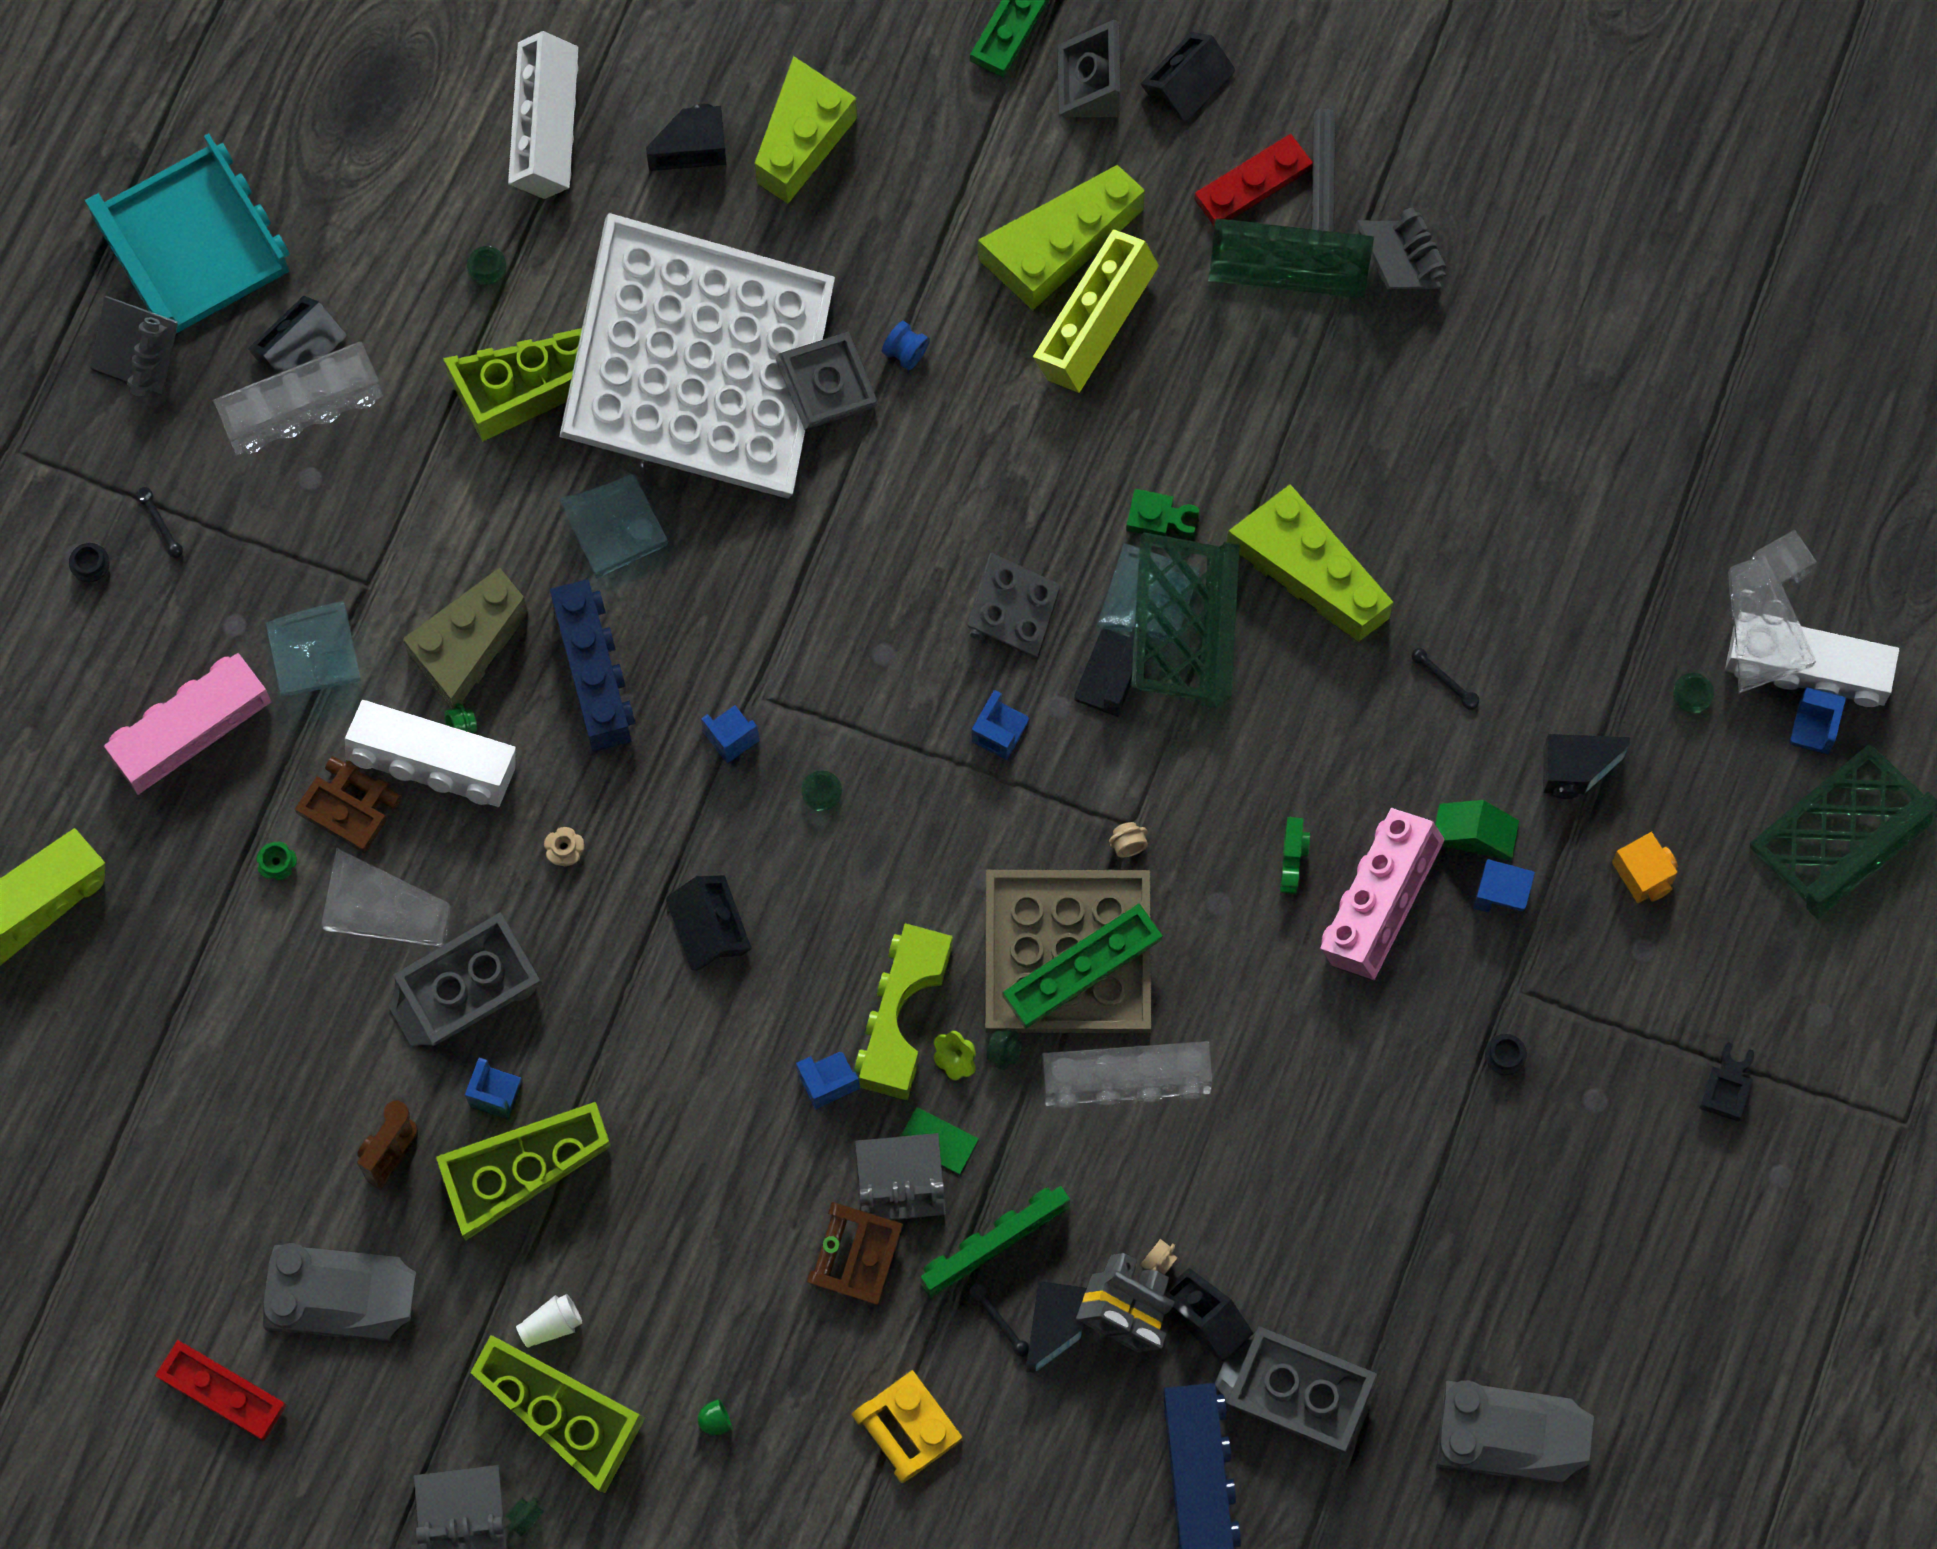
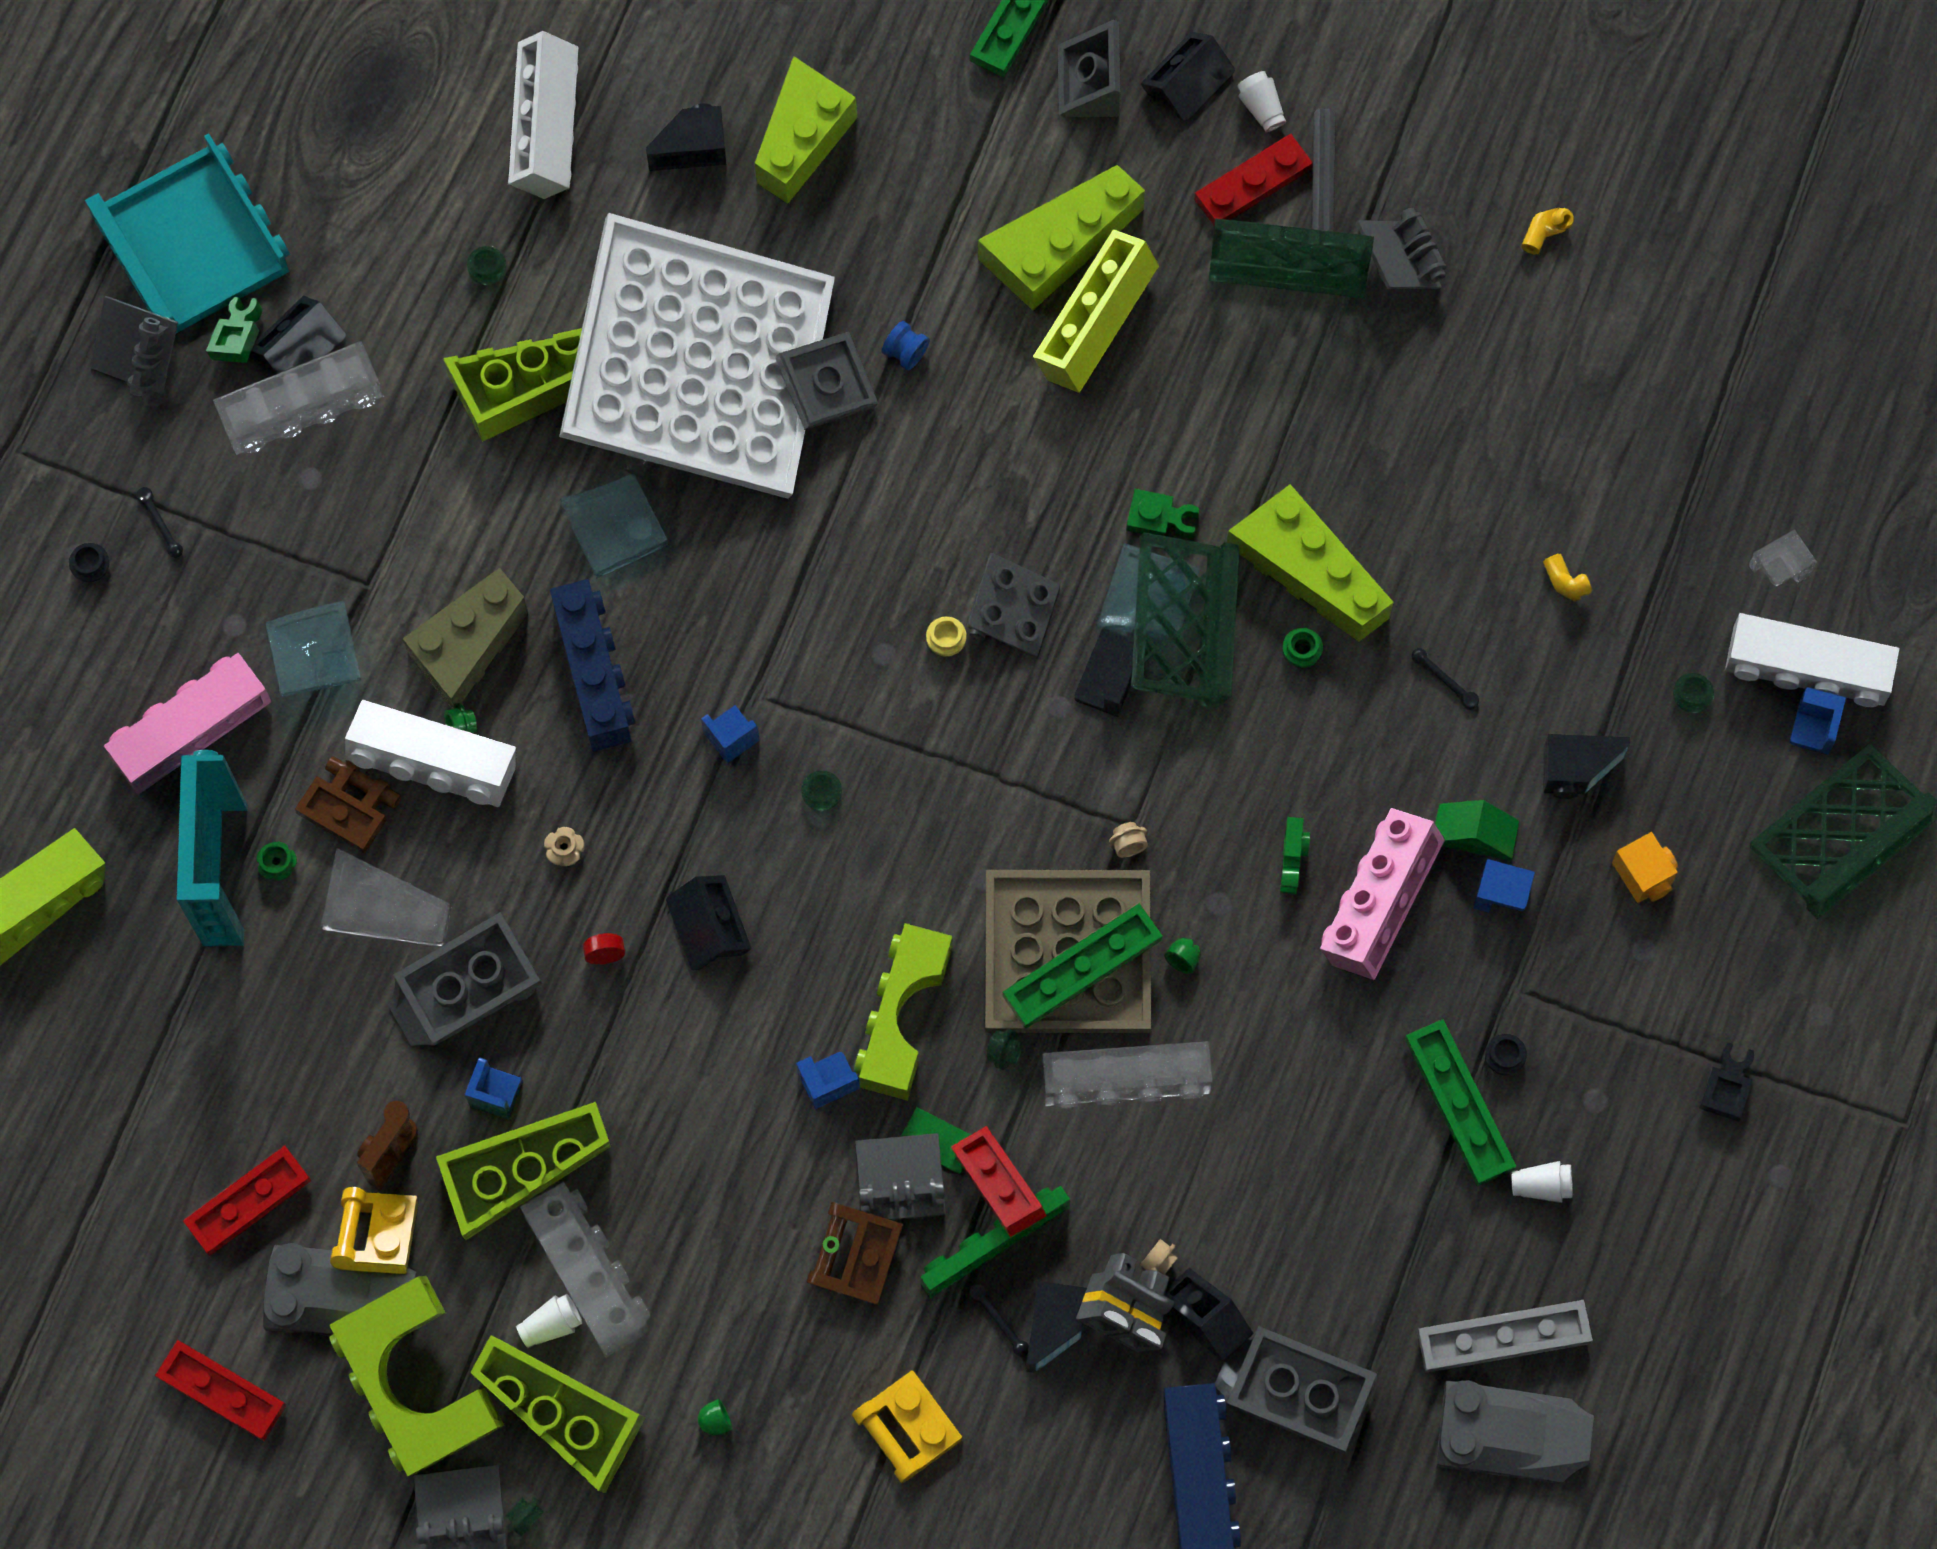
lime plant [934,1031,976,1080] -> none
blue panel [971,690,1029,760] -> none
clear wing [1728,554,1816,693] -> none
none -> teal panel [177,750,248,946]
none -> red plate [183,1146,311,1256]
none -> green plate [206,297,263,363]
none -> lime arch [329,1276,505,1476]
none -> yellow plate [330,1187,418,1274]
none -> clear brick [520,1182,651,1358]
none -> red tile [583,933,625,964]
none -> light yellow plate [926,617,966,656]
none -> red plate [951,1126,1046,1237]
none -> green hinge [1164,937,1201,974]
none -> white cone [1237,71,1286,132]
none -> green plate [1282,628,1323,668]
none -> green plate [1405,1019,1516,1187]
none -> light grey plate [1417,1300,1593,1373]
none -> white cone [1512,1161,1573,1203]
none -> yellow arm [1521,208,1574,254]
none -> yellow arm [1543,554,1593,601]

